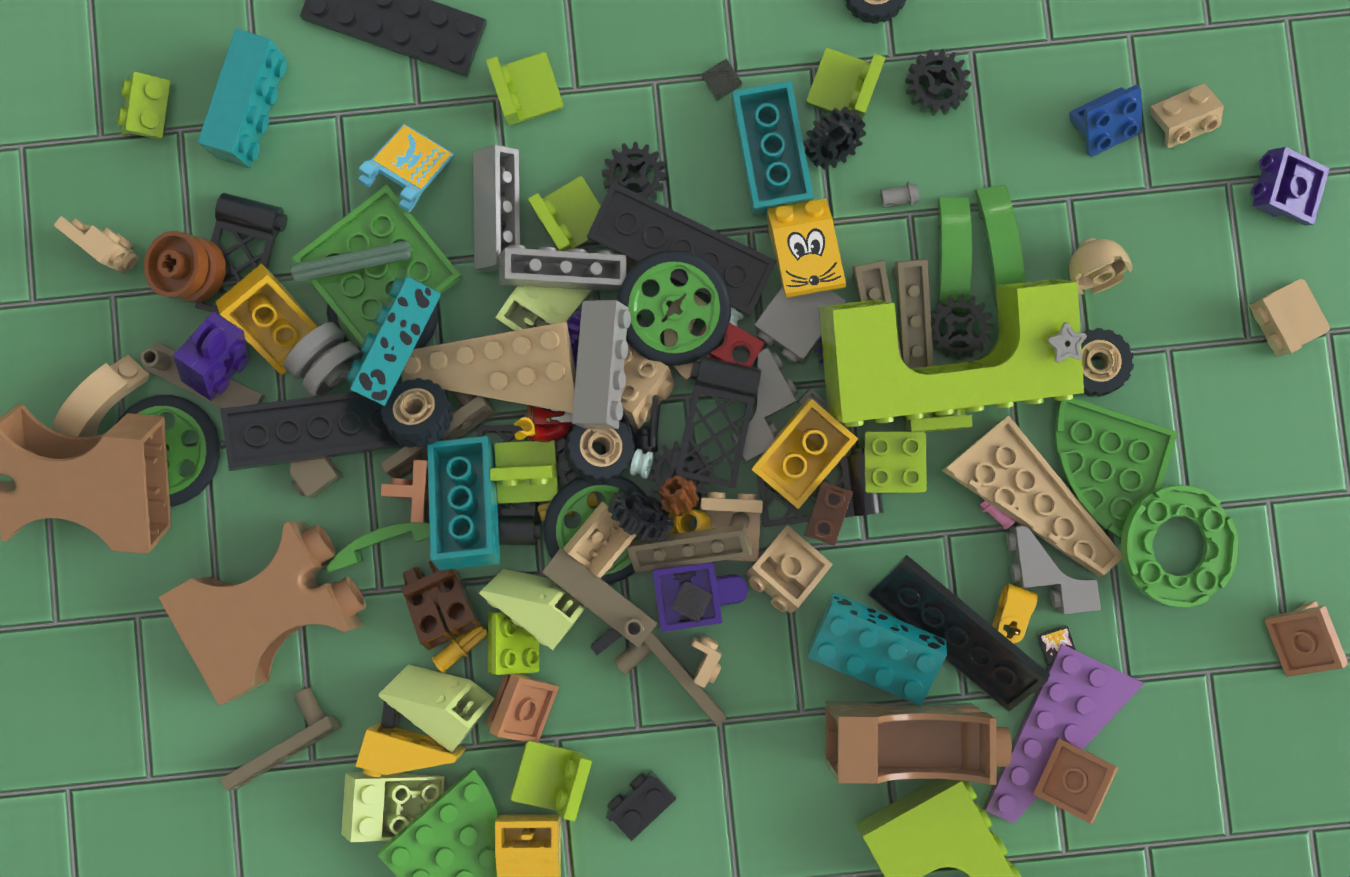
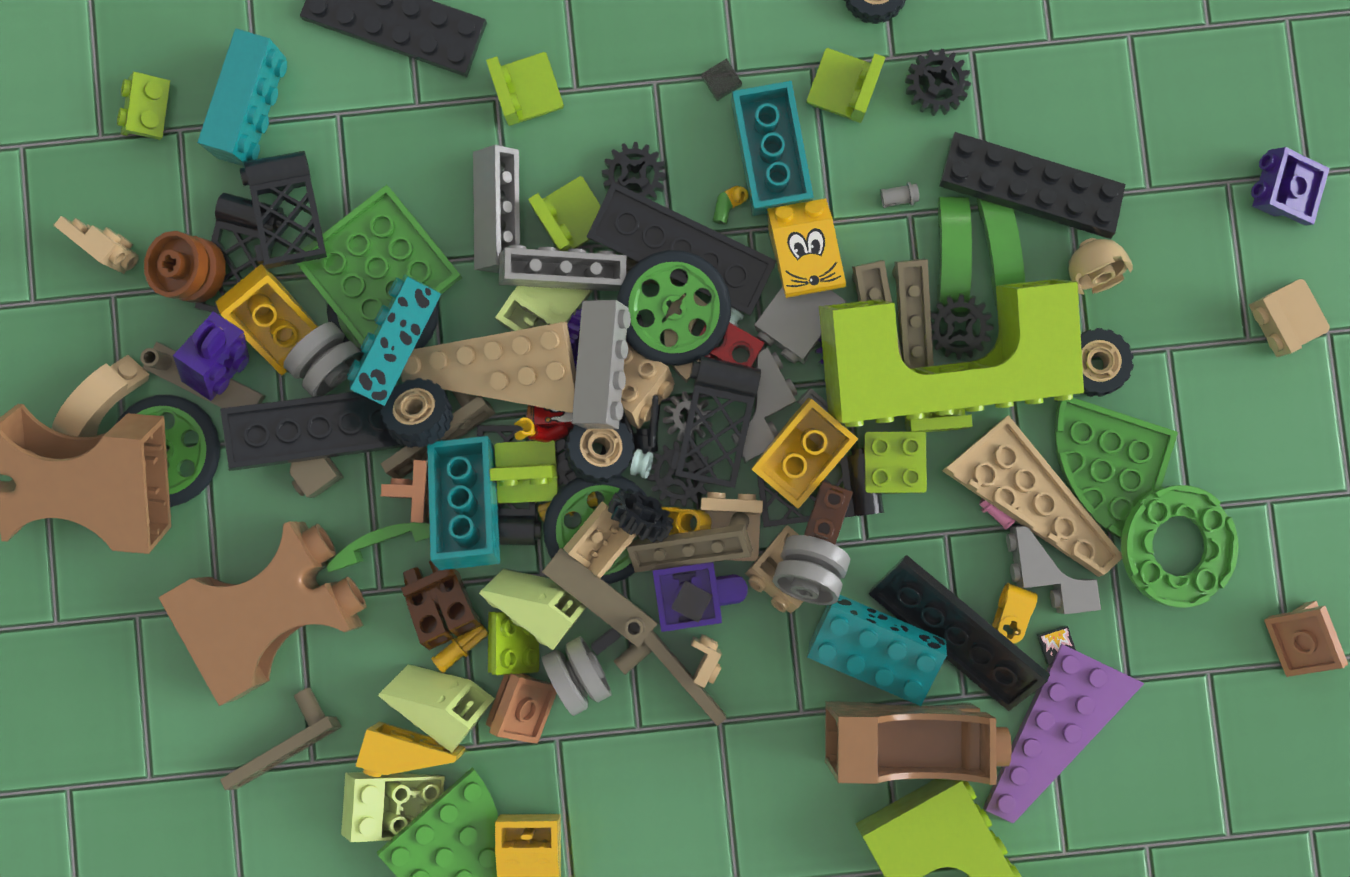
sand green axle [291,241,411,282] -> none
flag [358,124,454,212] -> none
black tile [381,701,400,729] -> none
lime bracket [510,740,592,821] -> none
black bracket [606,770,676,841] -> none
dark orange gear [659,476,699,516] -> none
black gear [803,107,866,169] -> none
nougat bracket [1033,738,1119,824] -> none
light grey plate [1047,322,1087,363] -> none
blue bracket [1069,85,1142,157] -> none
tan bracket [1150,83,1224,148] -> none
none -> black piece [240,151,327,269]
none -> light grey wheel [542,636,612,716]
none -> light grey gear [663,391,714,442]
none -> arm [713,186,749,224]
none -> light grey wheel [772,535,851,605]
none -> black plate [939,132,1126,239]

